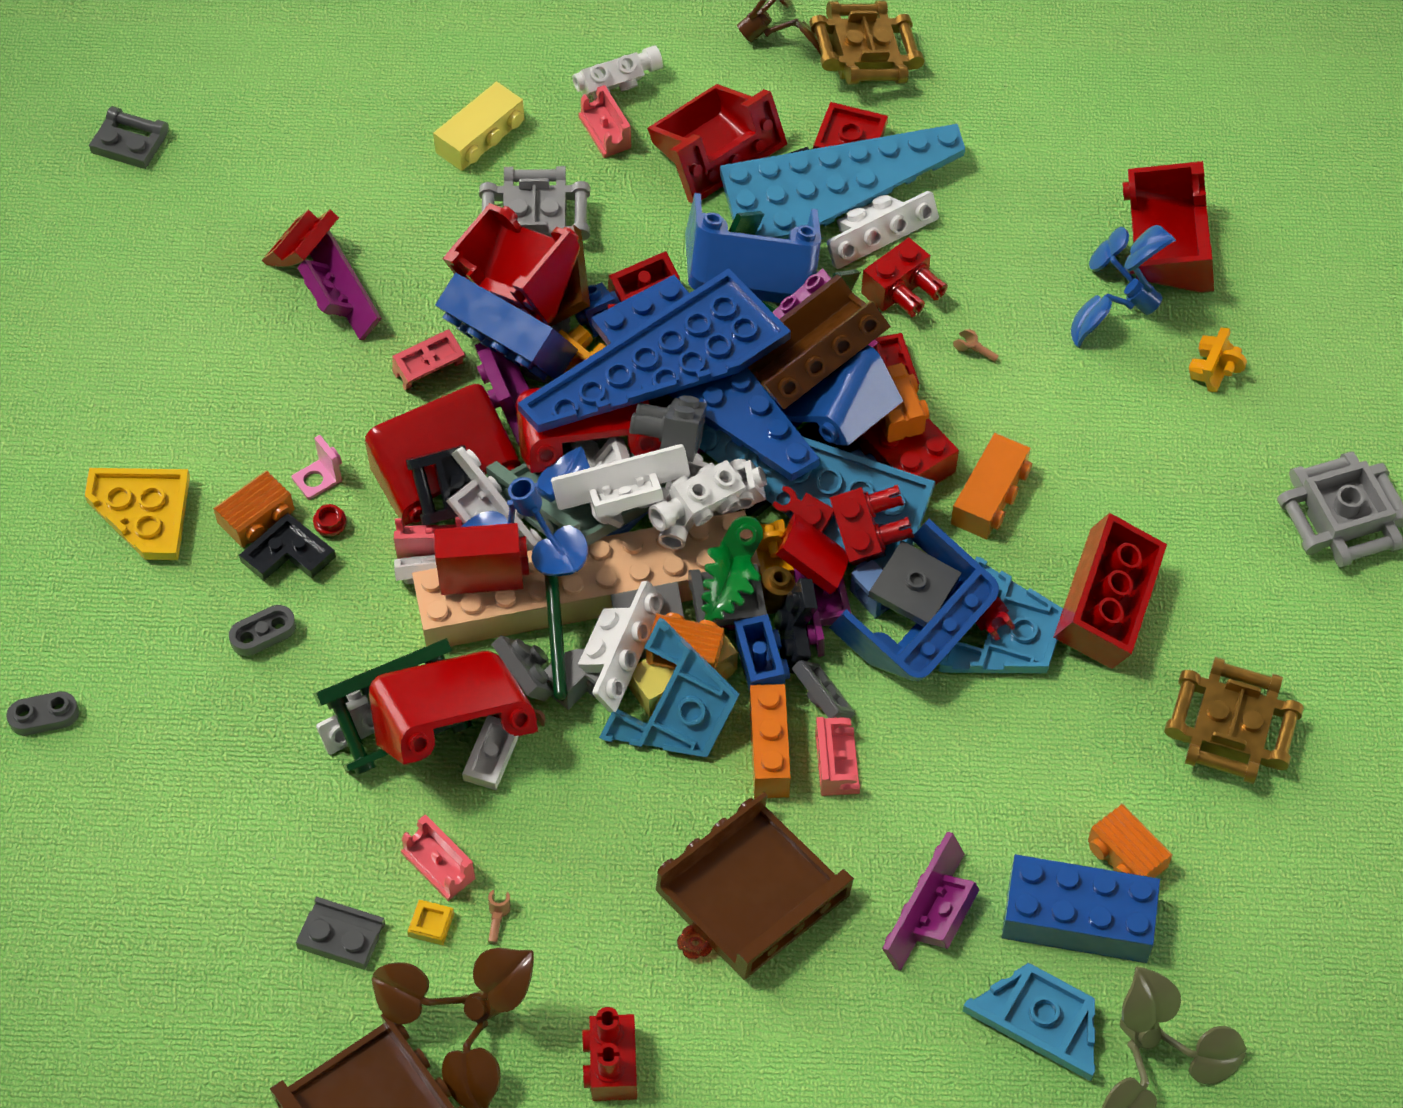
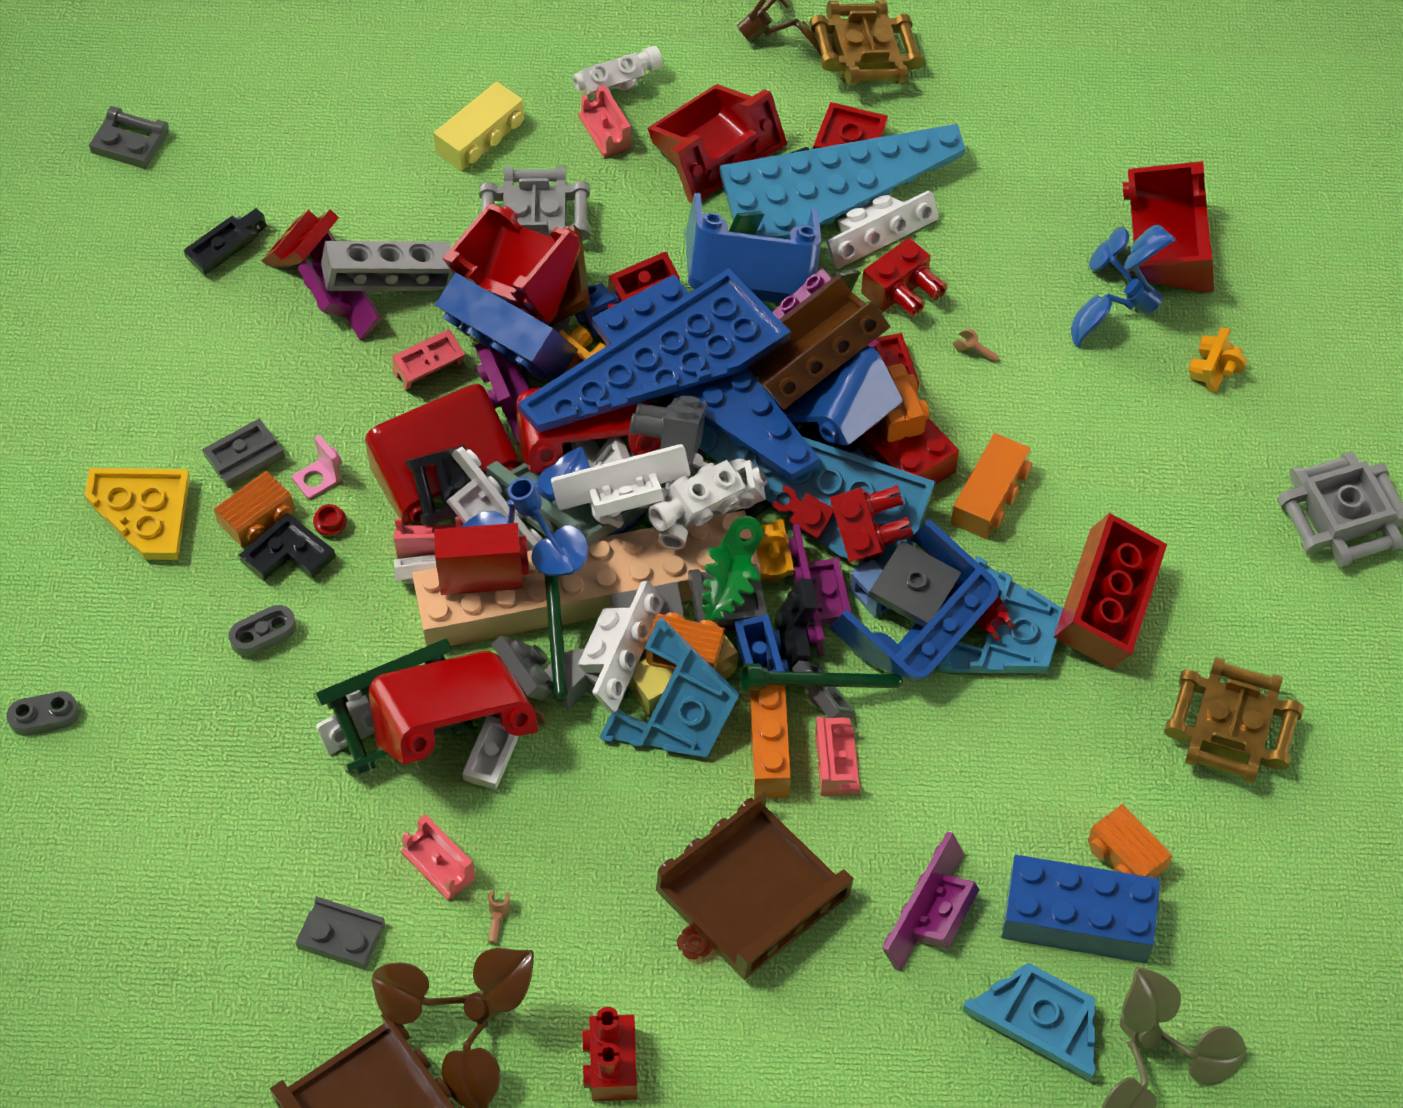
yellow tile [407,899,455,946] -> none
pearl gold brick [760,566,795,614] -> none
red slope [776,513,849,595] -> none
none -> black hinge [184,208,267,275]
none -> dark grey plate [202,418,285,489]
none -> light grey brick [321,241,454,291]
none -> dark green piece [741,663,903,692]

